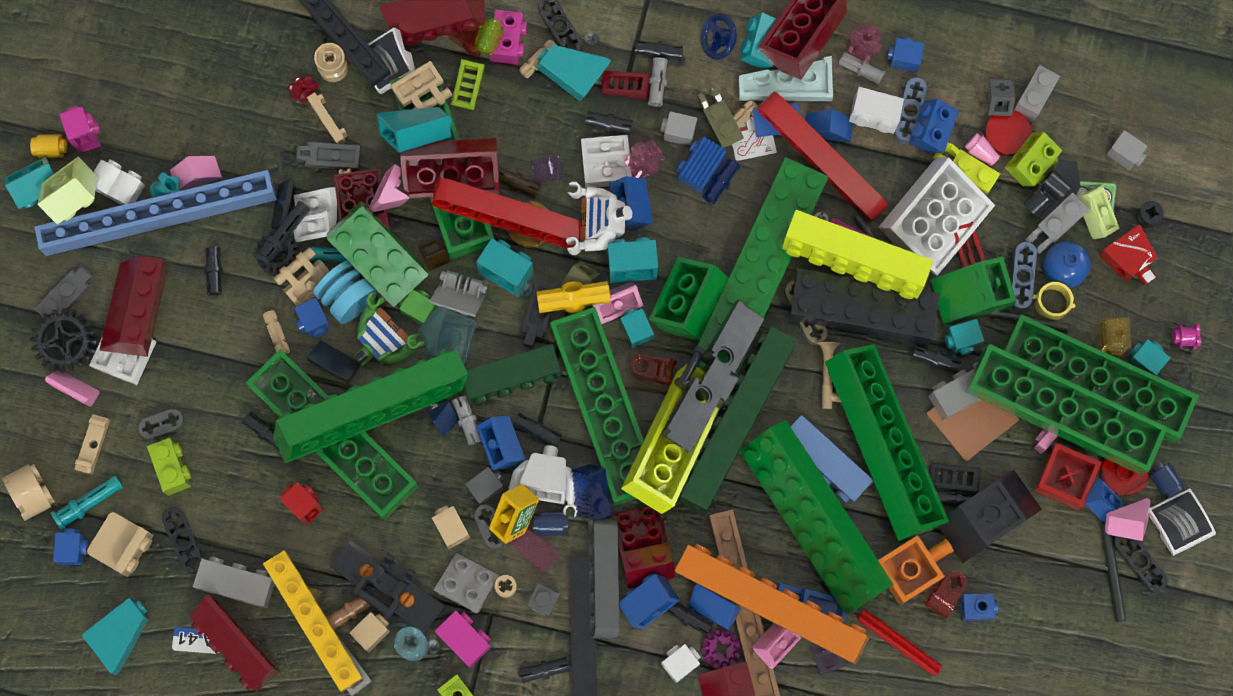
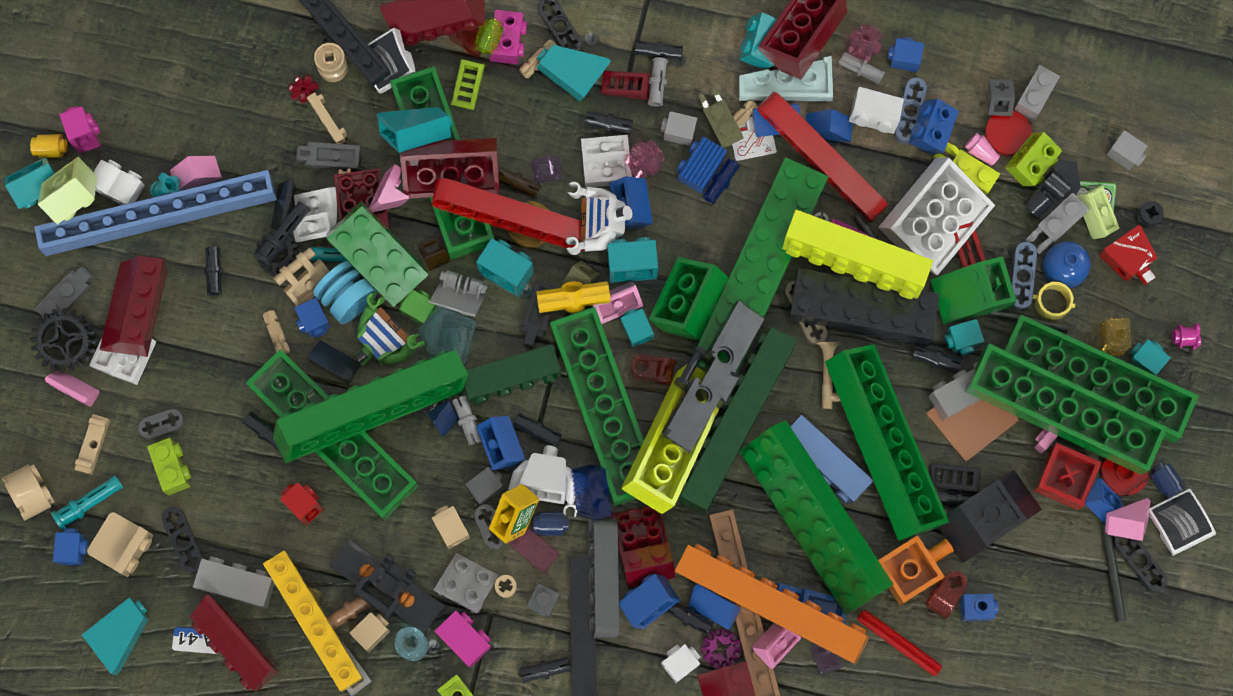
tan plate [390,61,452,109] -> none
clear blue piece [701,13,737,60] -> none

